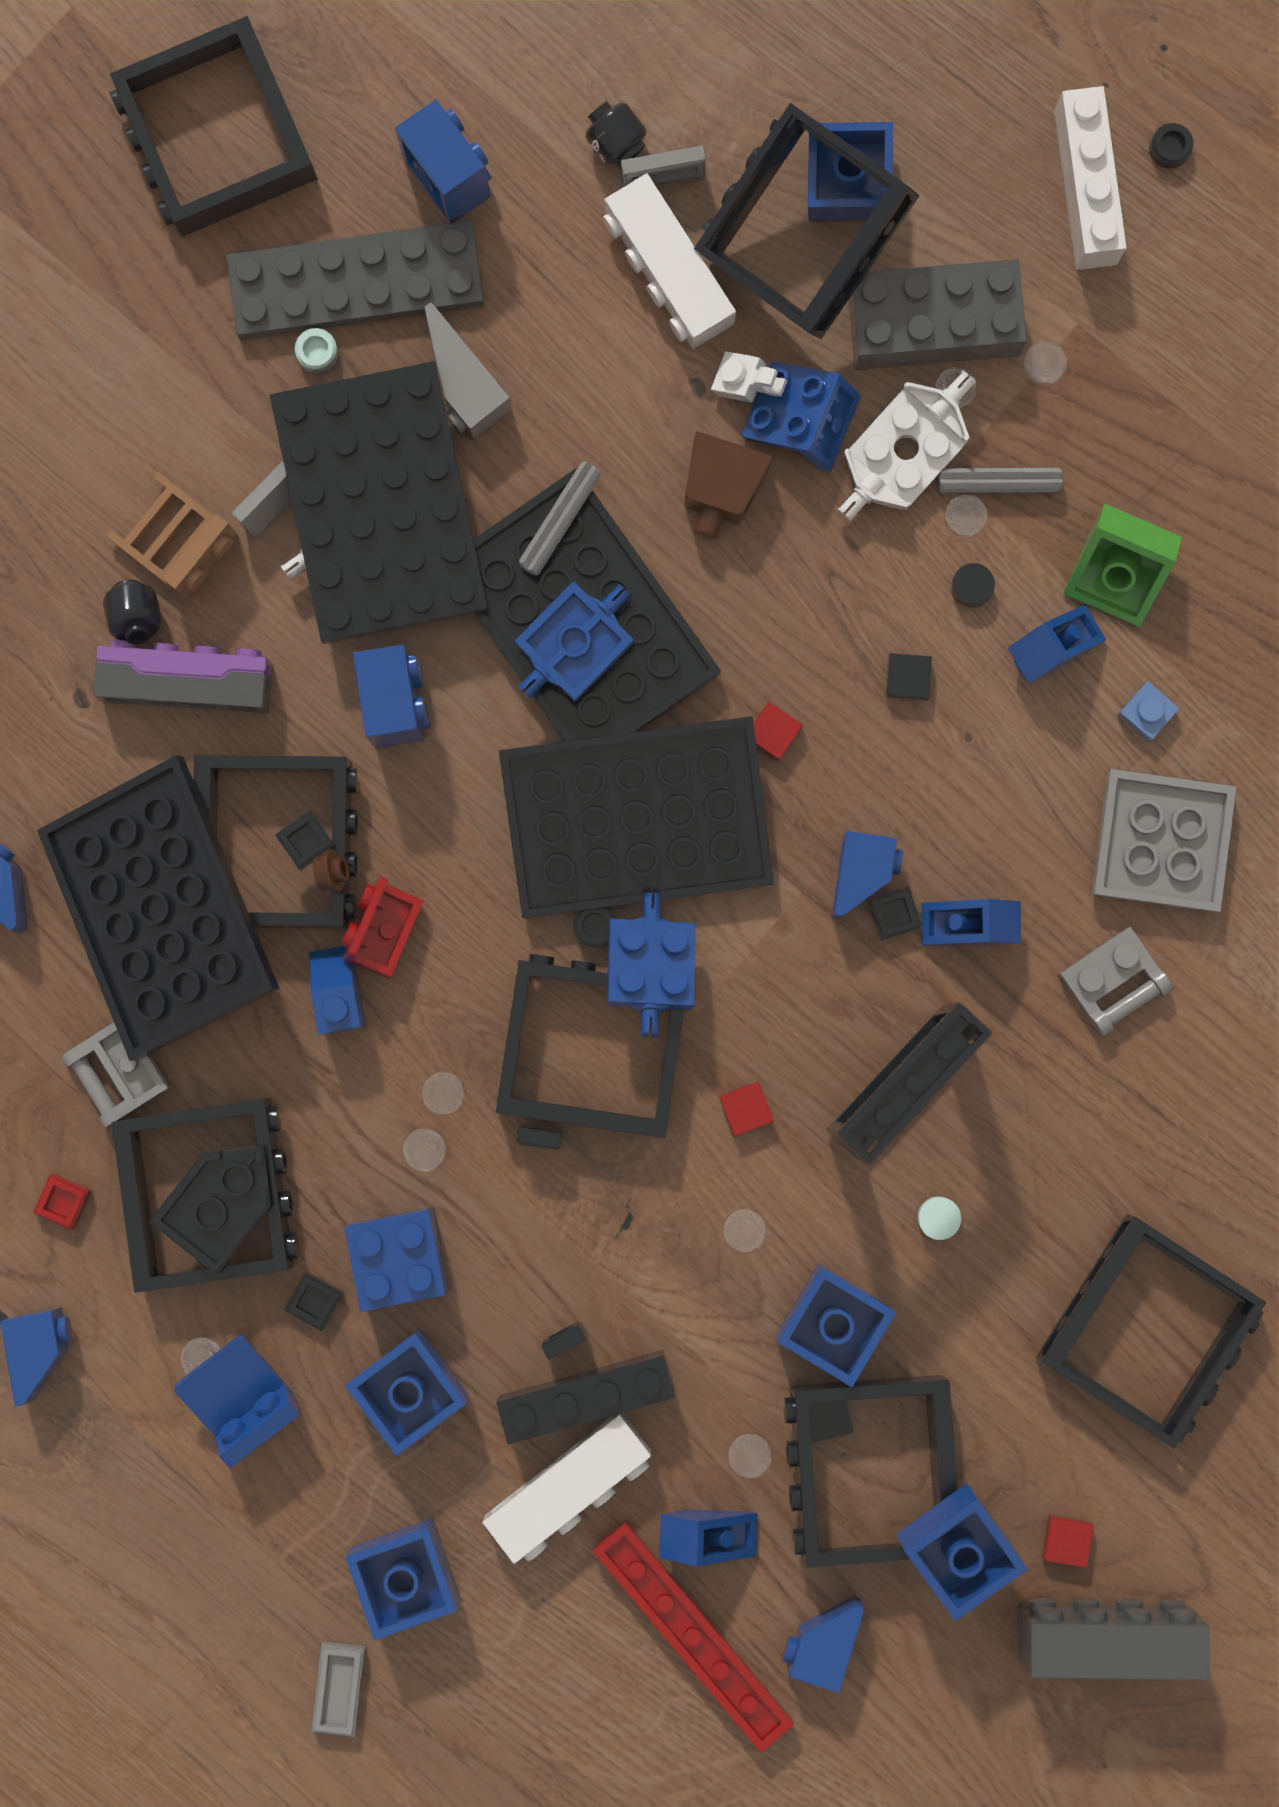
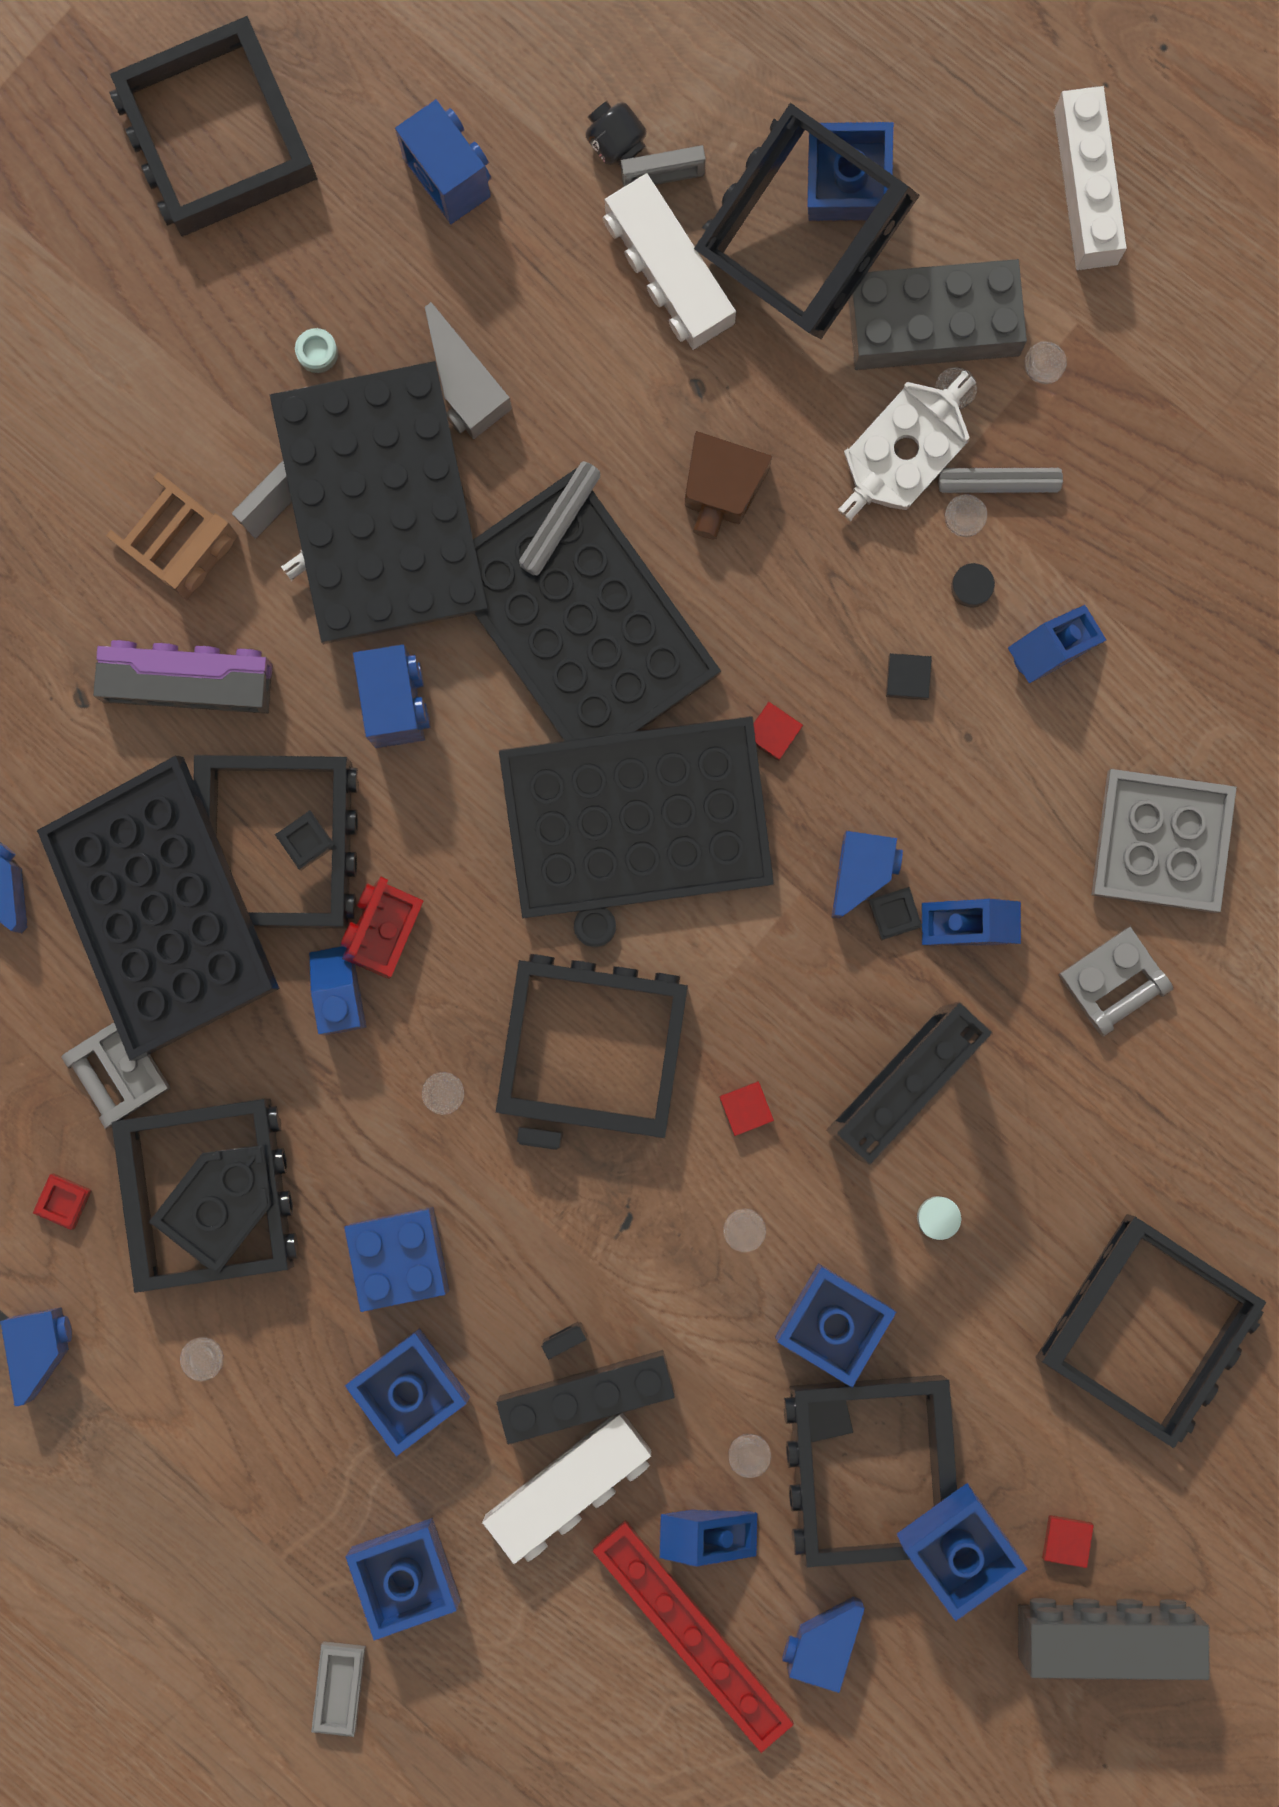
black head [103,579,162,644] -> none
blue bracket [174,1335,299,1468] -> none
dark grey plate [226,220,484,340] -> none
black tile [285,1272,344,1331] -> none
reddish brown plate [313,849,349,893] -> none
clear plate [403,1129,446,1171] -> none
blue plate [514,581,634,702] -> none
blue plate [607,893,695,1038] -> none
white plate [711,351,787,403] -> none
blue bracket [742,361,861,472] -> none
bright green slope [1063,504,1182,627] -> none
medium blue plate [1117,681,1180,742] -> none
black tile [1149,123,1193,169] -> none

